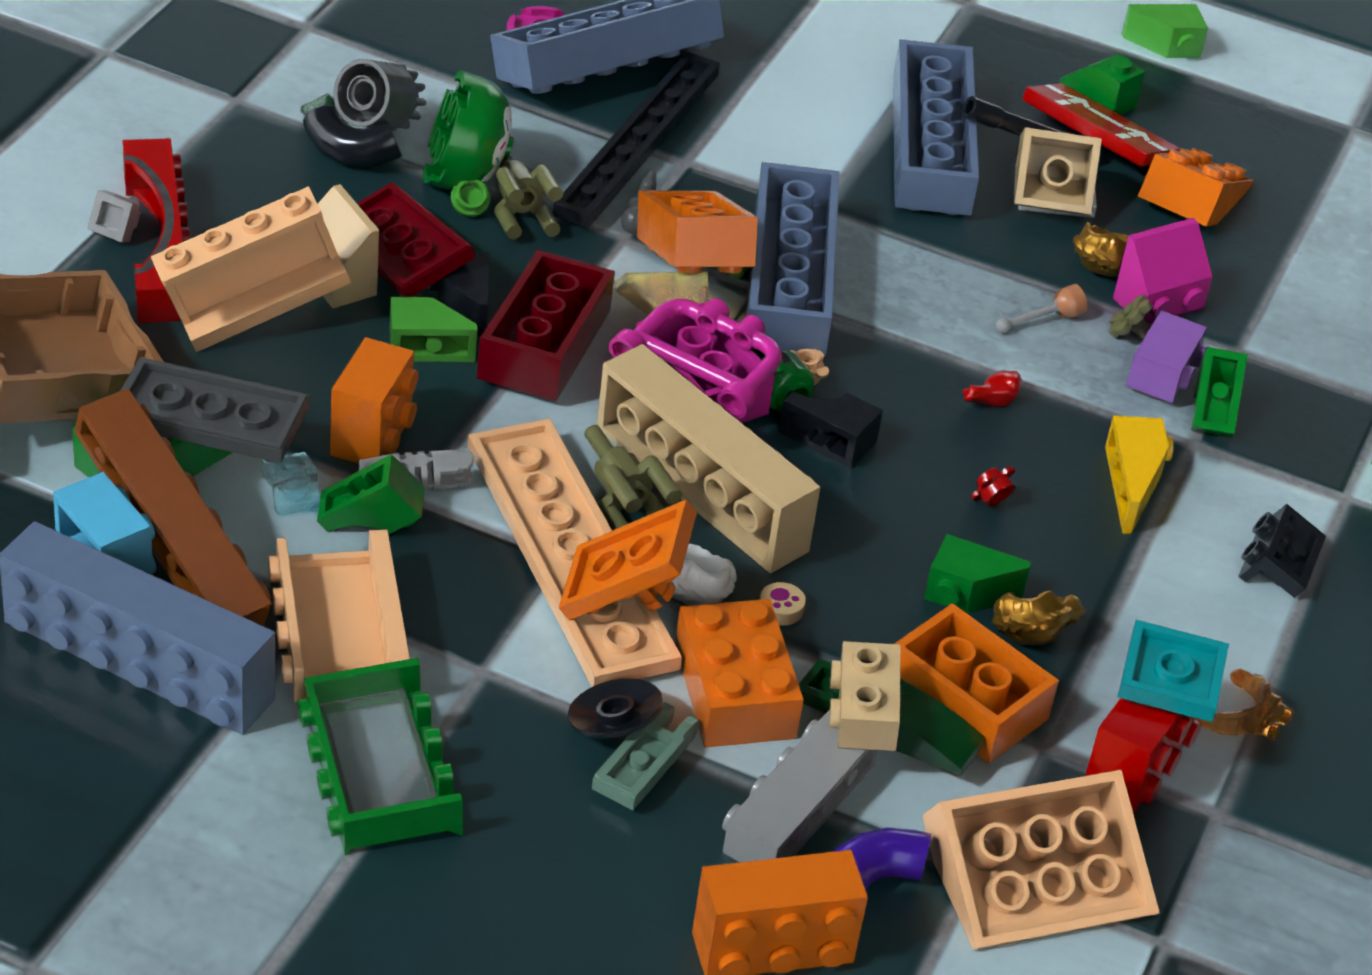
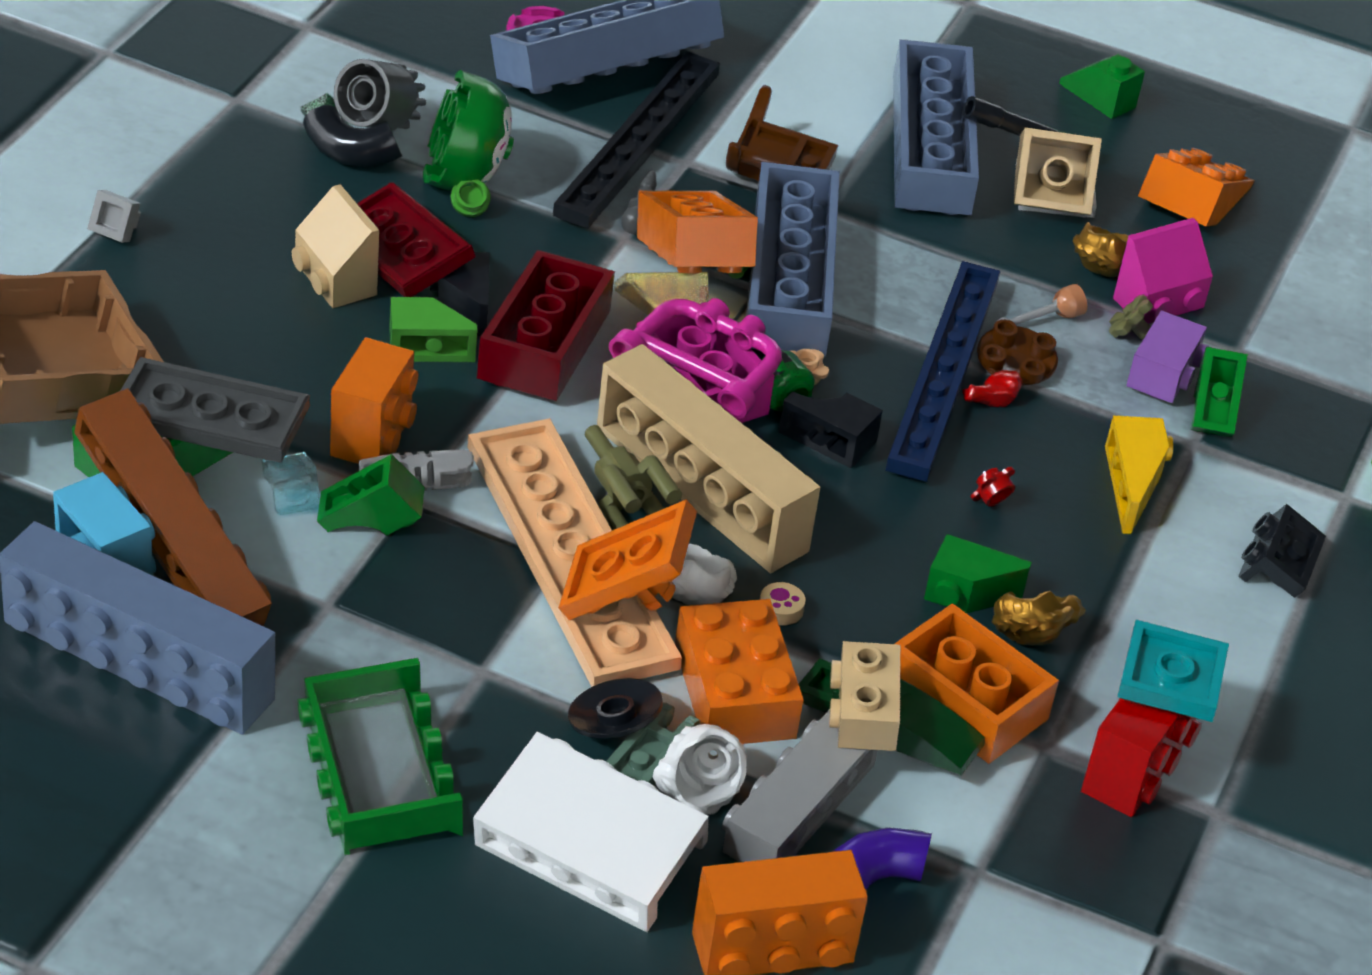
red arch [122,138,190,323] -> none
light nougat panel [151,186,351,352] -> none
light nougat panel [268,530,410,703] -> none
olive plant [494,155,563,240] -> none
light nougat slope [922,770,1160,950] -> none
red tile [1022,83,1181,167] -> none
bright green slope [1122,4,1208,58] -> none
clear orange helmet [1196,669,1294,740] -> none
none -> white panel [473,732,709,932]
none -> white hair [652,724,747,815]
none -> reddish brown piece [726,85,838,182]
none -> dark blue plate [885,261,1001,482]
none -> reddish brown dish [977,319,1058,385]

